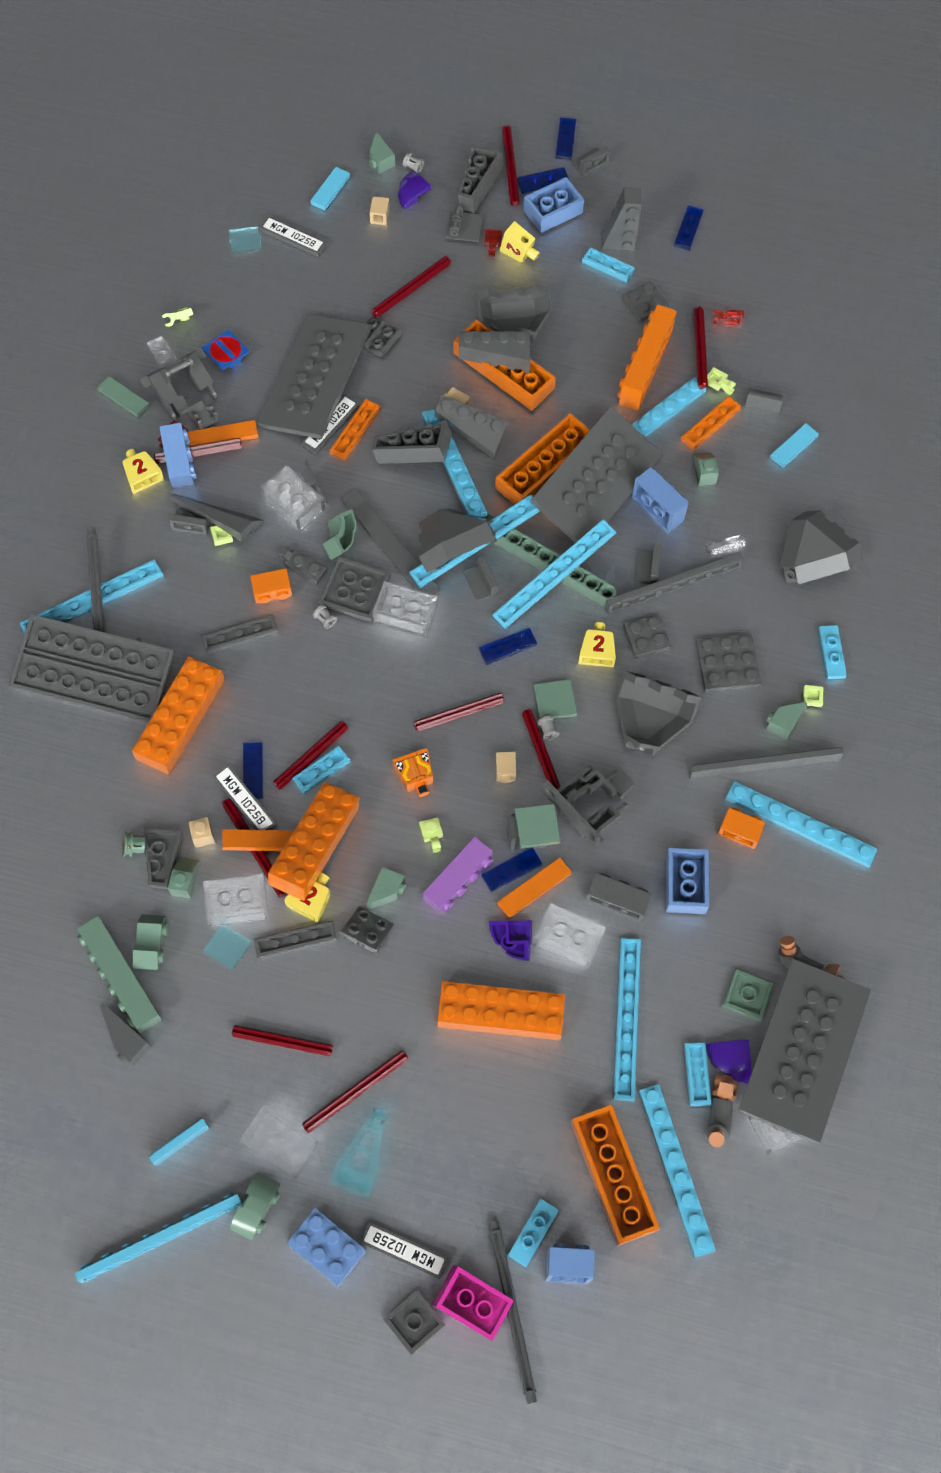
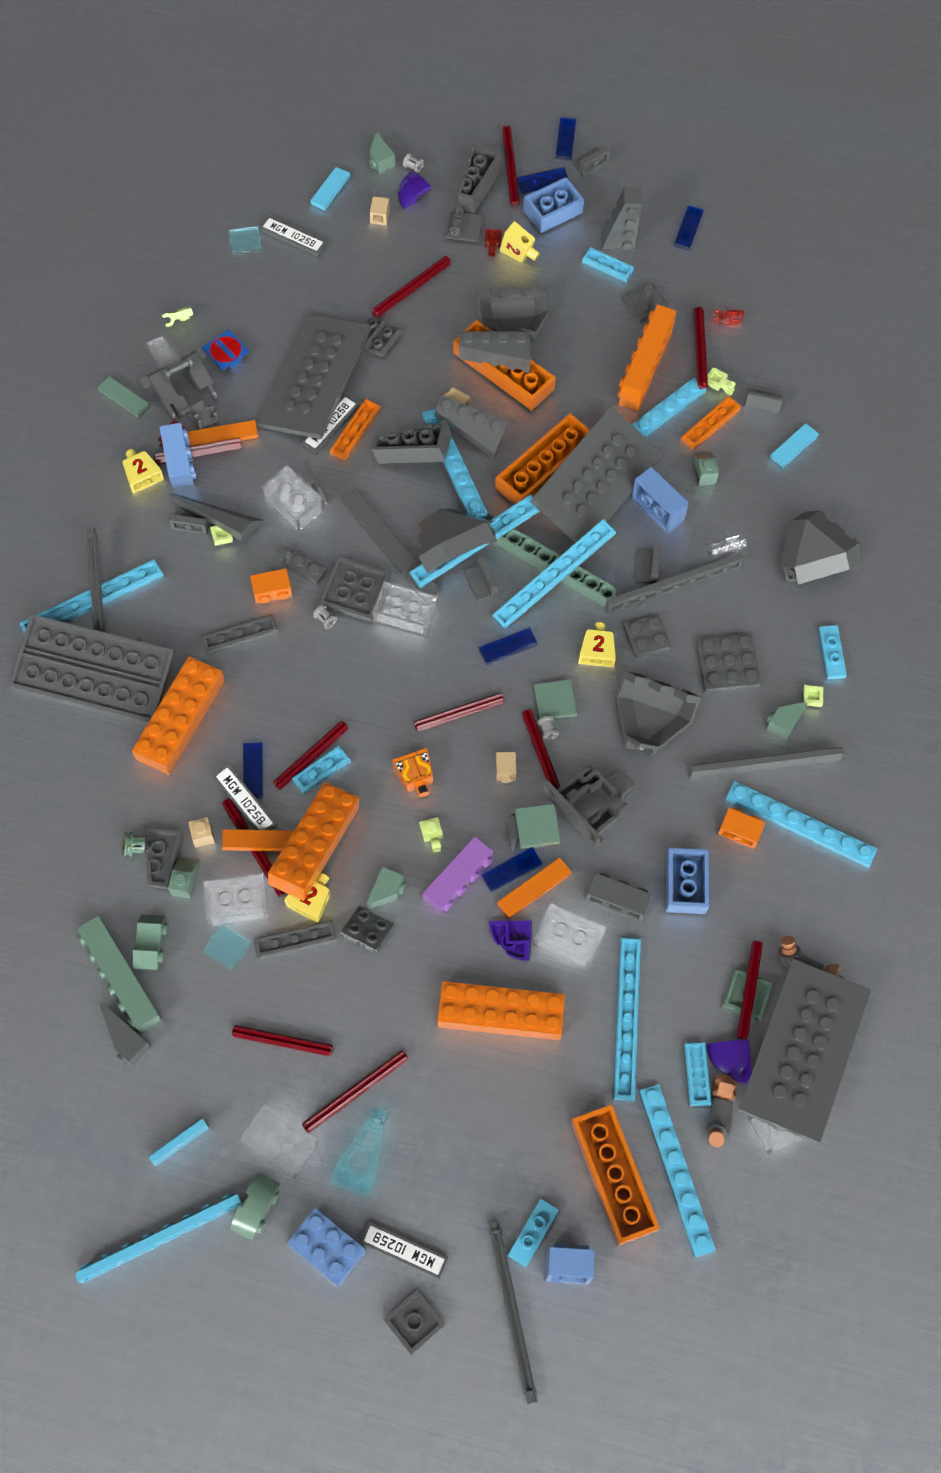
sand green brick [323,509,357,560] -> none
dark pink slope [431,1265,514,1341] -> none
none -> dark red axle [737,940,763,1039]

